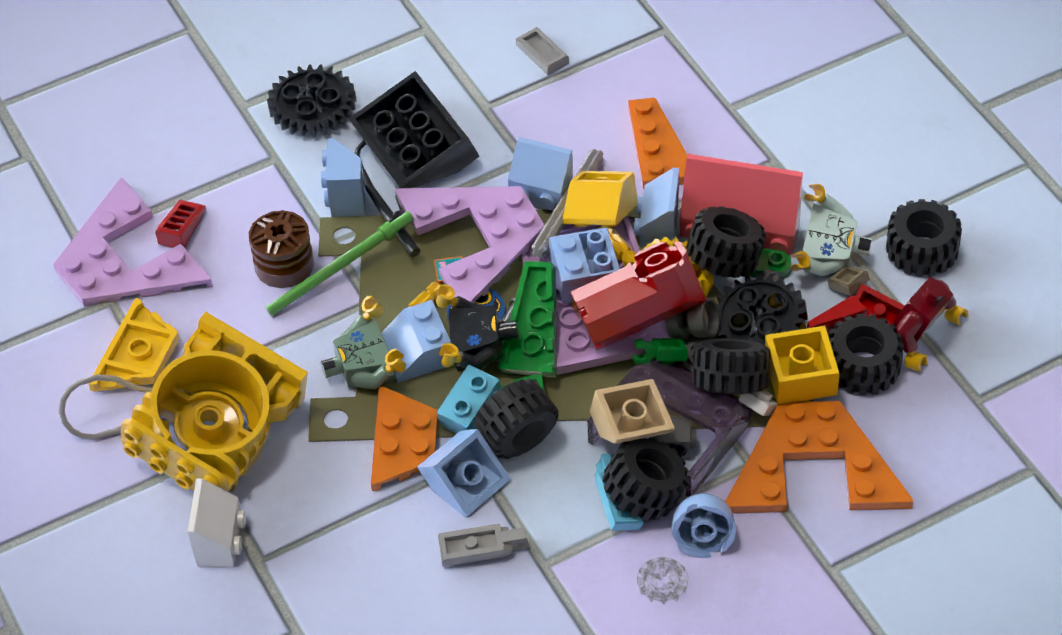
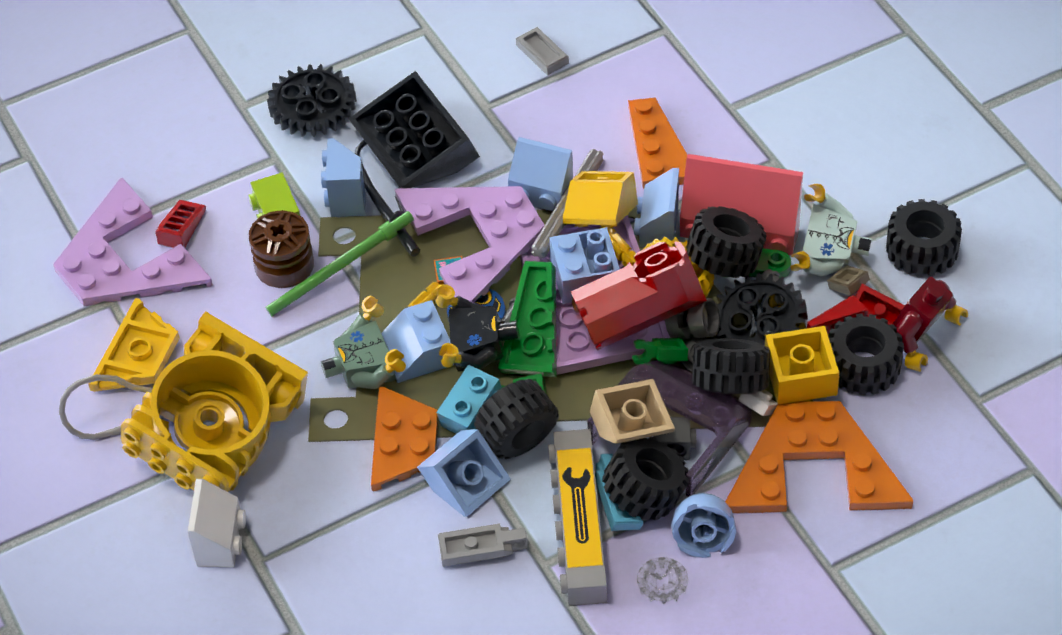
none -> lime brick [248,172,300,219]
none -> brick [548,429,607,606]

